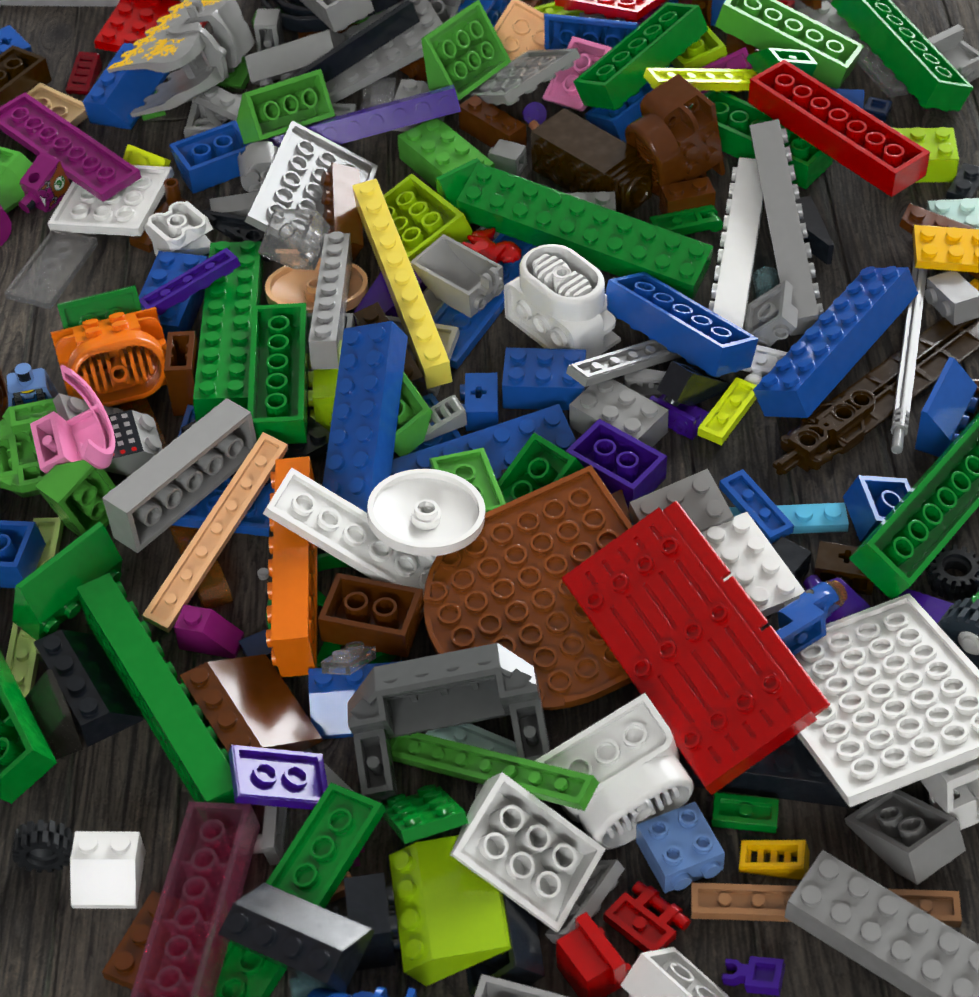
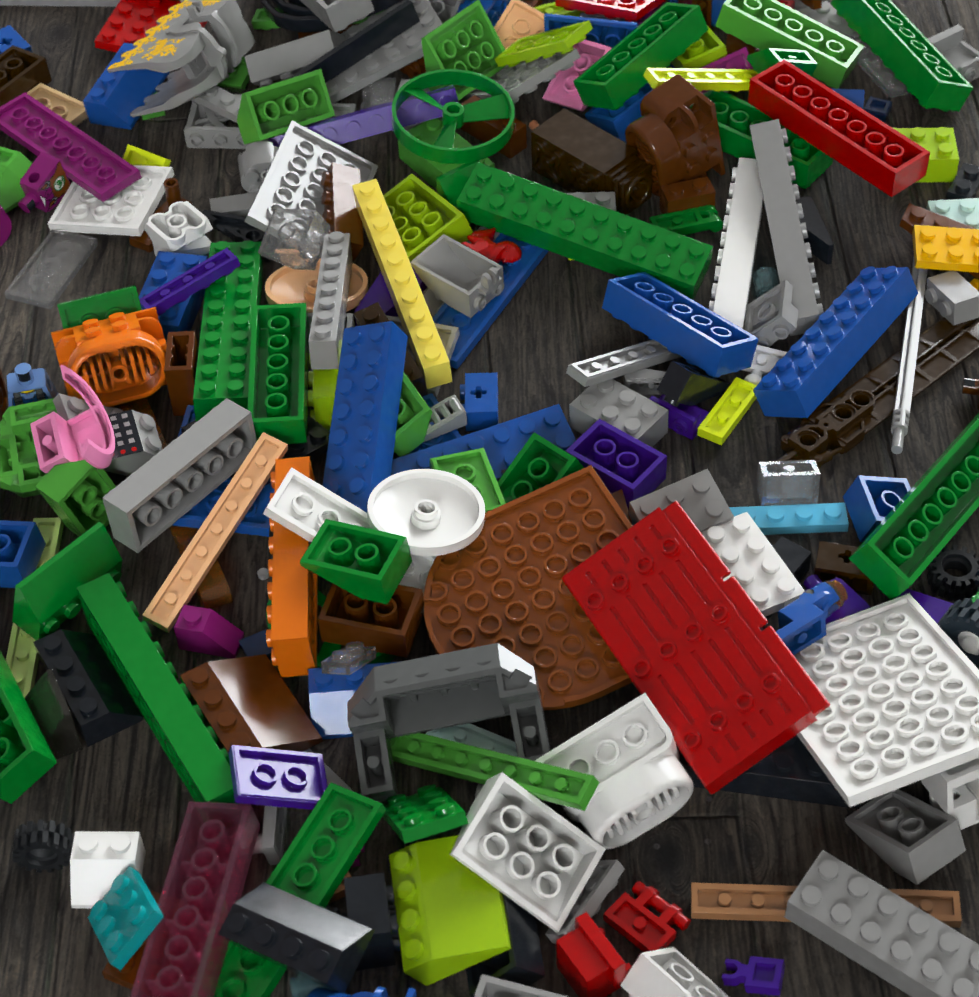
dark red slope [66,51,102,95] -> none
blue slope [169,120,251,194] -> none
light grey brick [254,9,284,52] -> none
light grey brick [488,139,527,176] -> none
blue brick [502,347,586,410] -> none
white brick [504,244,621,359] -> none
dark purple plate [522,102,547,125] -> none
medium blue brick [636,802,725,893] -> none
green plate [712,793,779,834] -> none
blue plate [719,469,794,544] -> none
yellow slope [739,840,810,879] -> none
blue slope [915,357,979,457] -> none
none -> teal plate [88,866,164,970]
none -> green slope [300,519,412,605]
none -> green piece [392,69,515,164]
none -> lime plate [495,20,593,67]
none -> clear brick [757,460,820,506]

